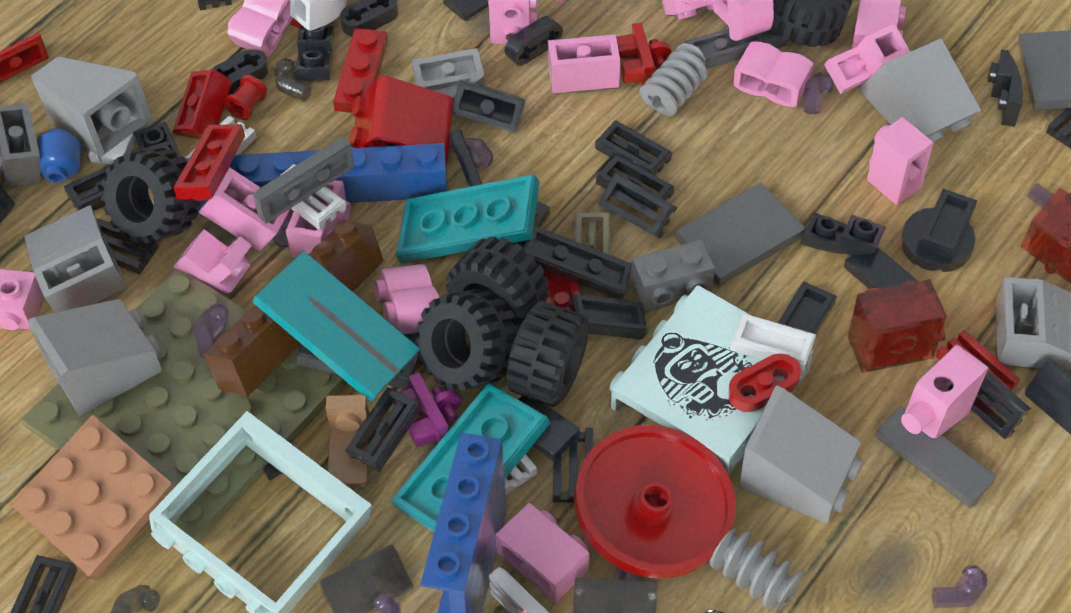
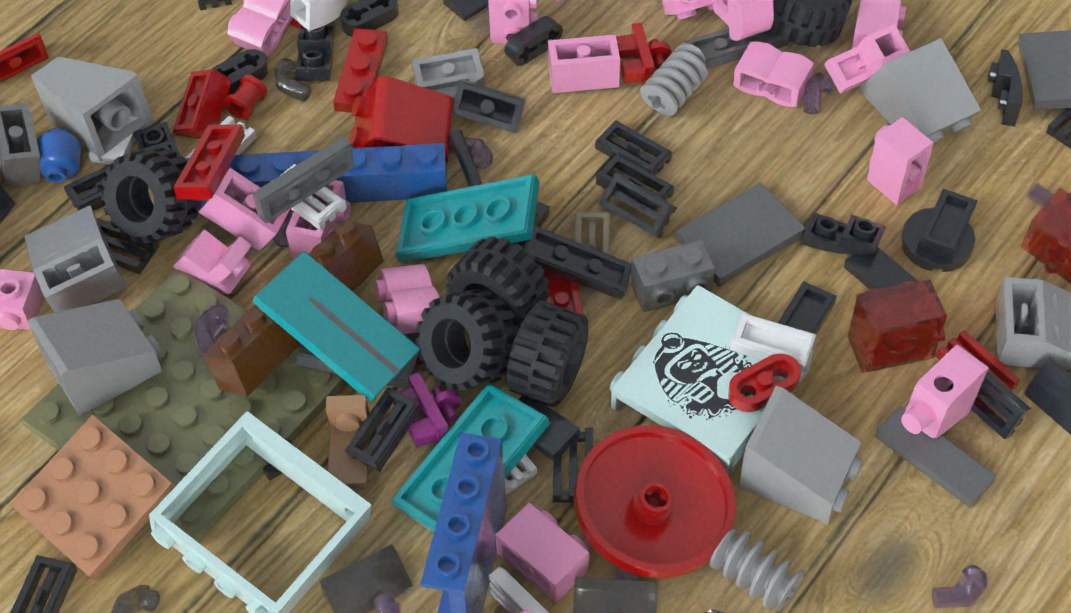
black tile [568,294,647,339] -> none

